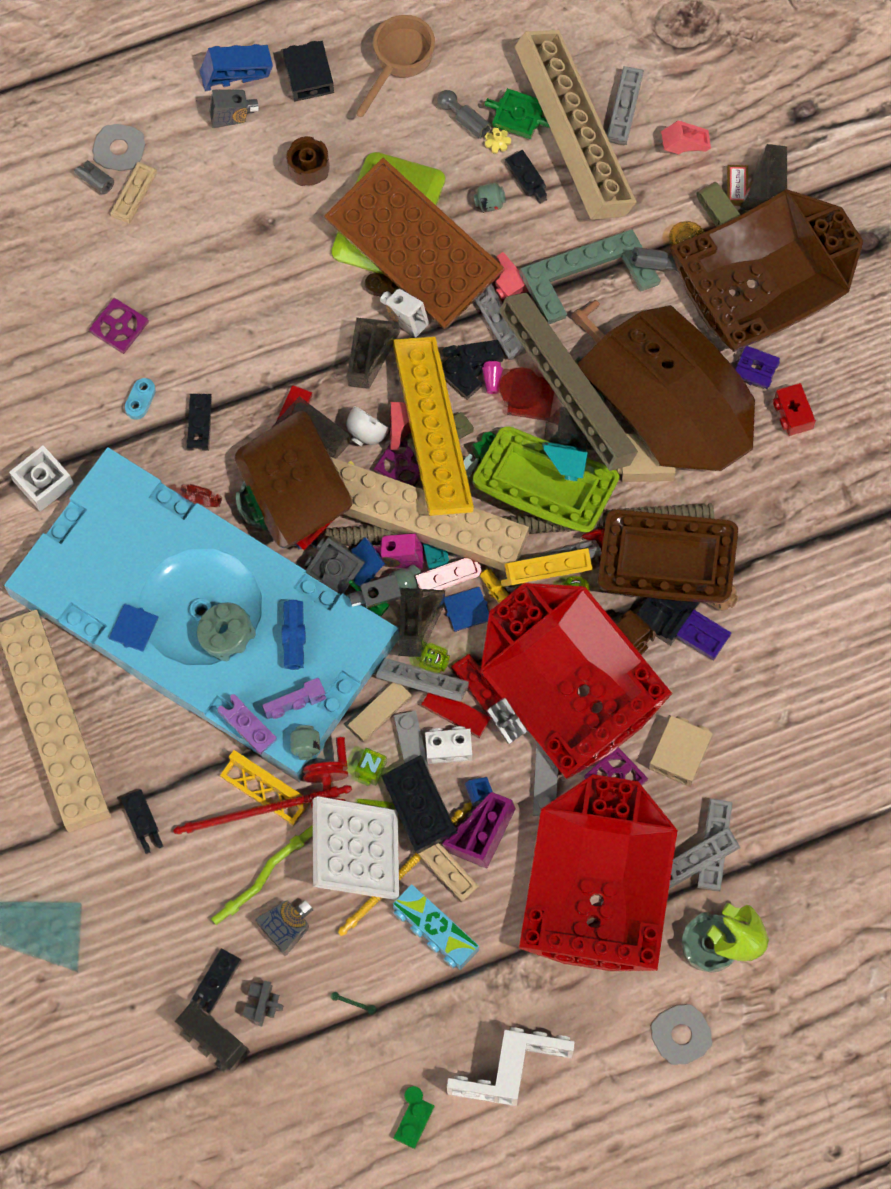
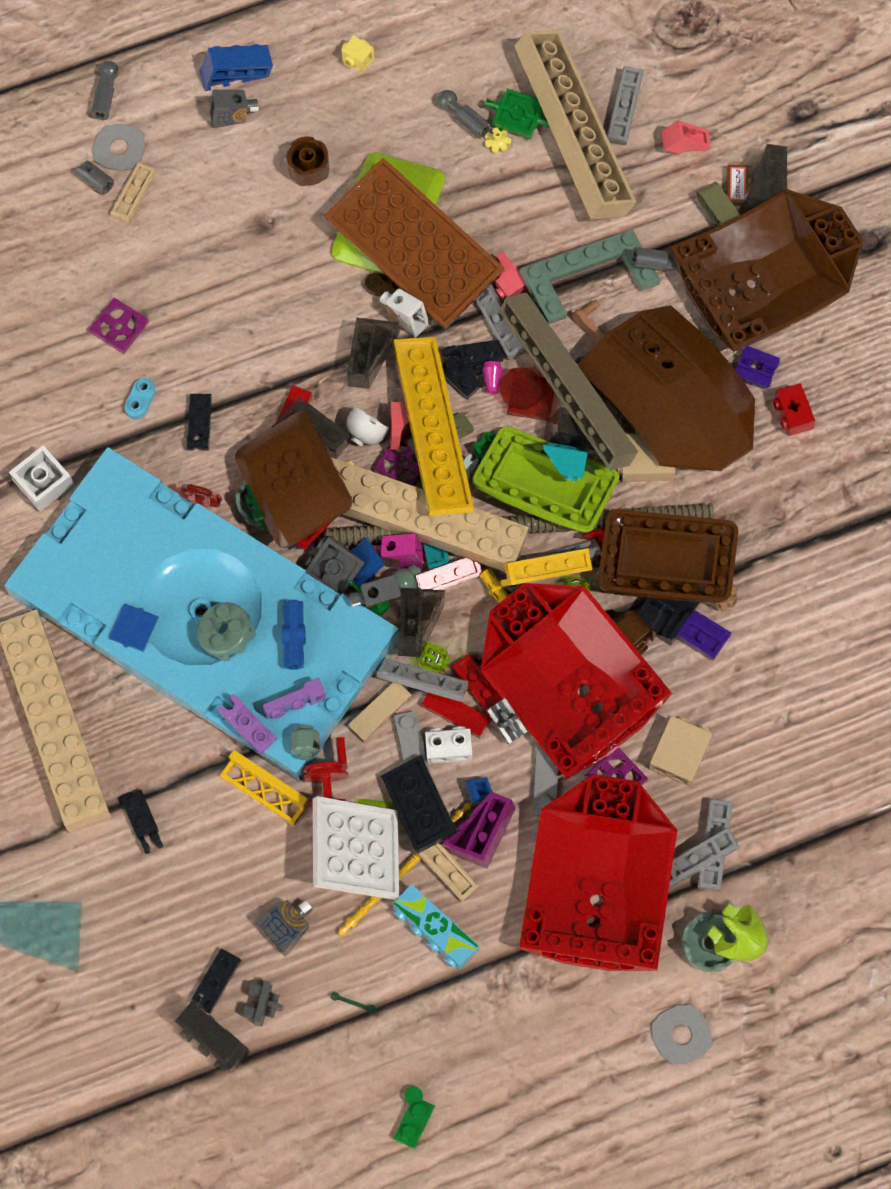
red hose [173,785,352,835] -> none
lime bar [211,825,313,925] -> none
black brick [282,40,334,102] -> none
clear neon green brick [355,748,387,786] -> none
medium nougat piece [357,15,435,117] -> none
blue piece [443,586,489,632] -> none
white bracket [447,1027,575,1106] -> none
sand green head [474,183,506,212] -> none
black hinge [505,150,547,204] -> none
clear yellow hat [669,221,705,246] -> none
none -> dark grey piece [91,61,119,120]
none -> light yellow brick [341,35,374,73]

